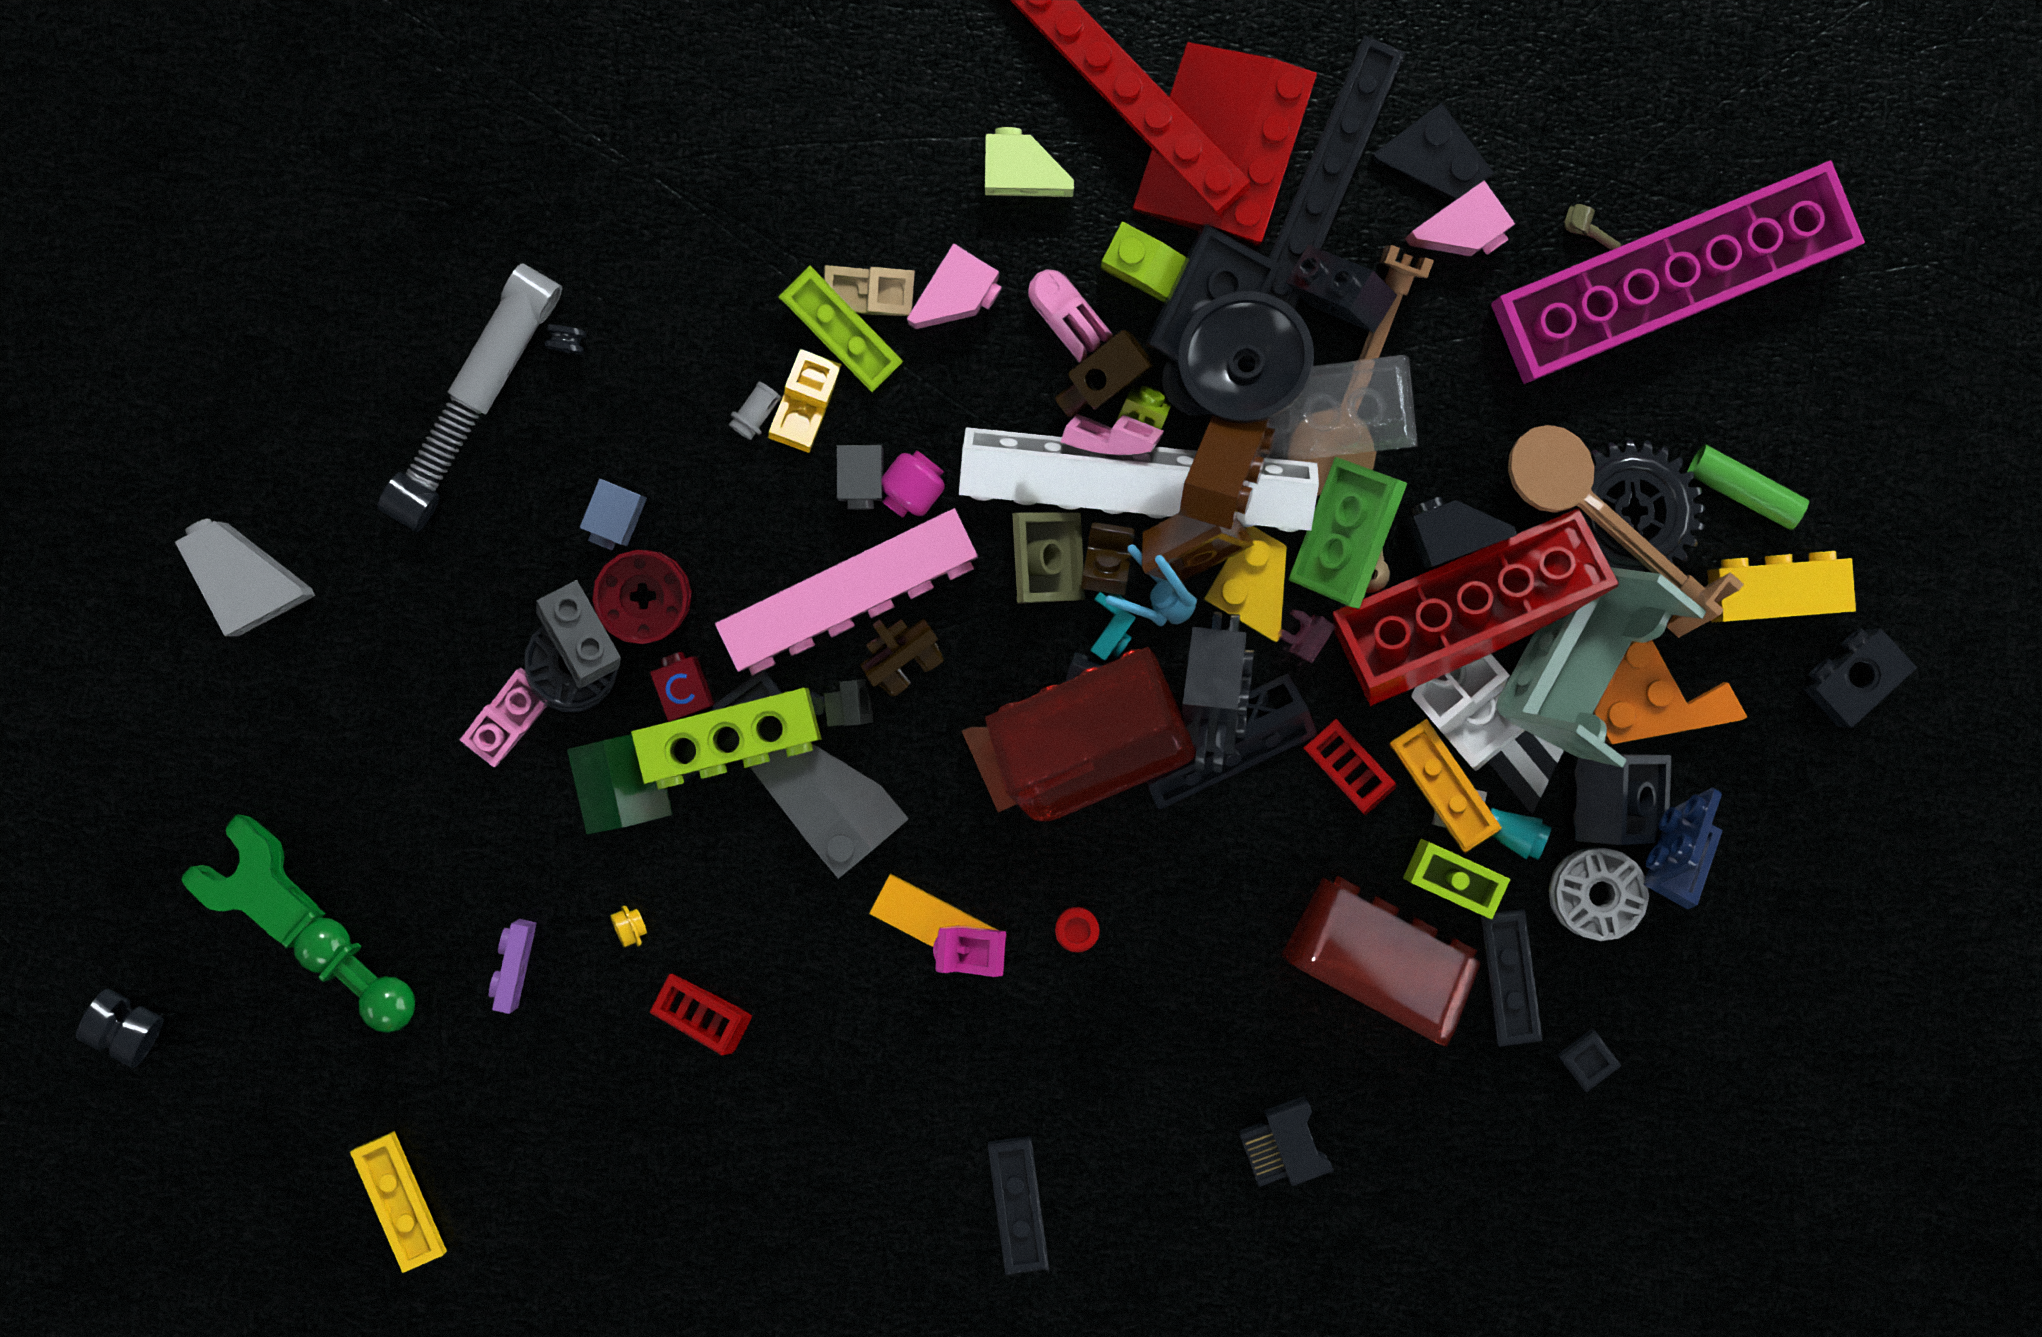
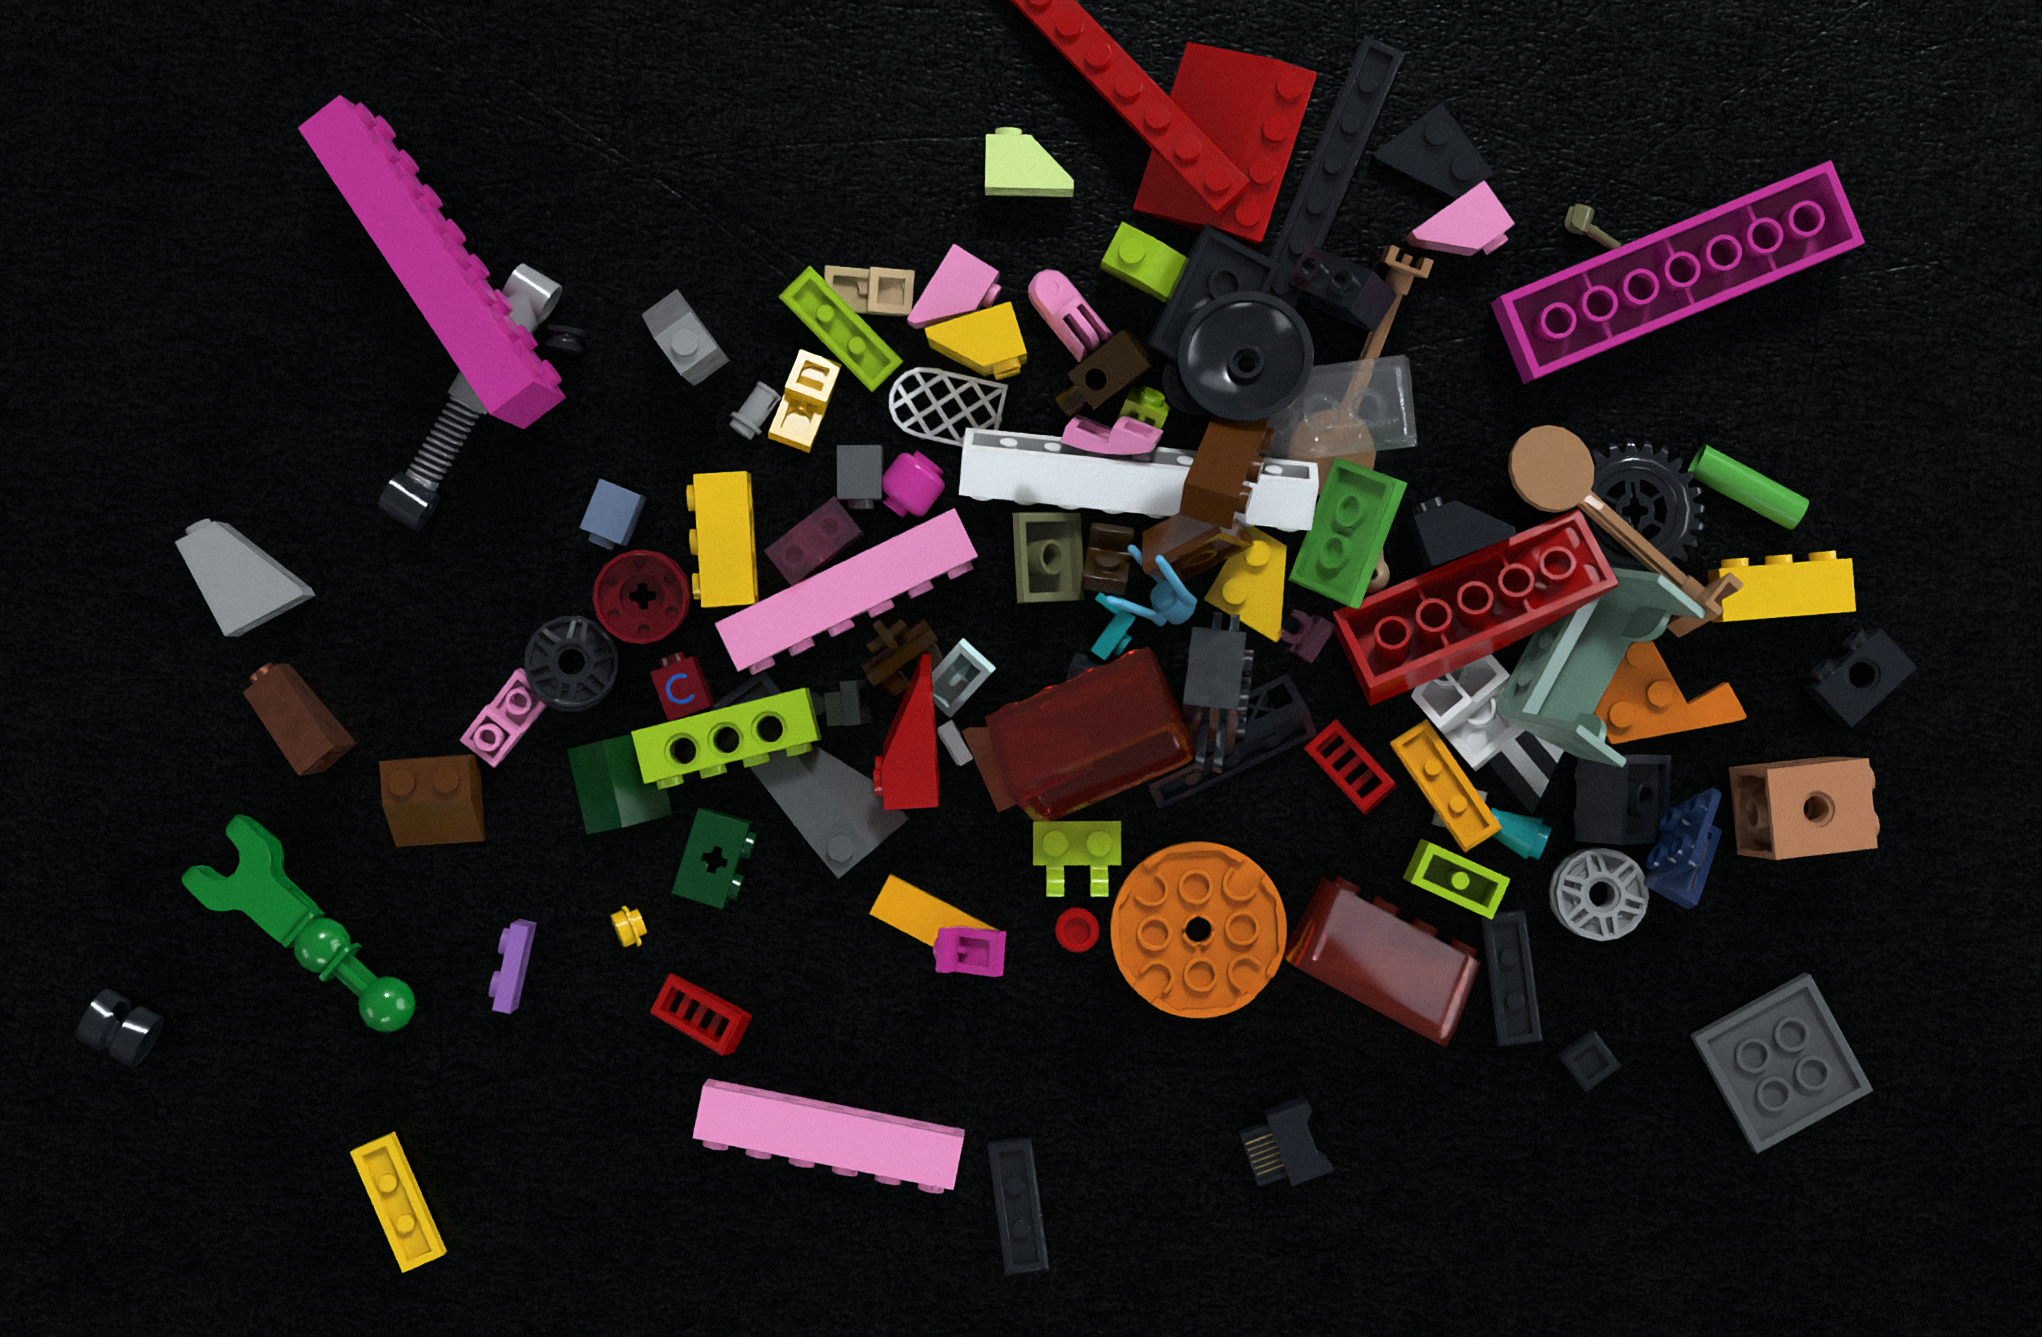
dark grey brick [536,580,621,689] -> none
none -> copper slope [243,663,357,776]
none -> dark pink brick [298,95,566,429]
none -> reddish brown slope [379,754,485,847]
none -> light grey slope [642,289,730,386]
none -> dark green brick [672,806,757,909]
none -> yellow brick [687,471,759,608]
none -> bright pink brick [693,1079,965,1194]
none -> clear pink brick [764,496,864,586]
none -> red slope [873,654,940,810]
none -> white window [889,367,1008,447]
none -> yellow slope [925,301,1027,380]
none -> light aqua slope [932,638,996,718]
none -> light grey tile [937,720,974,766]
none -> lime plate [1033,821,1121,897]
none -> orange plate [1110,841,1287,1018]
none -> dark grey plate [1690,973,1873,1154]
none -> nougat brick [1729,756,1880,860]

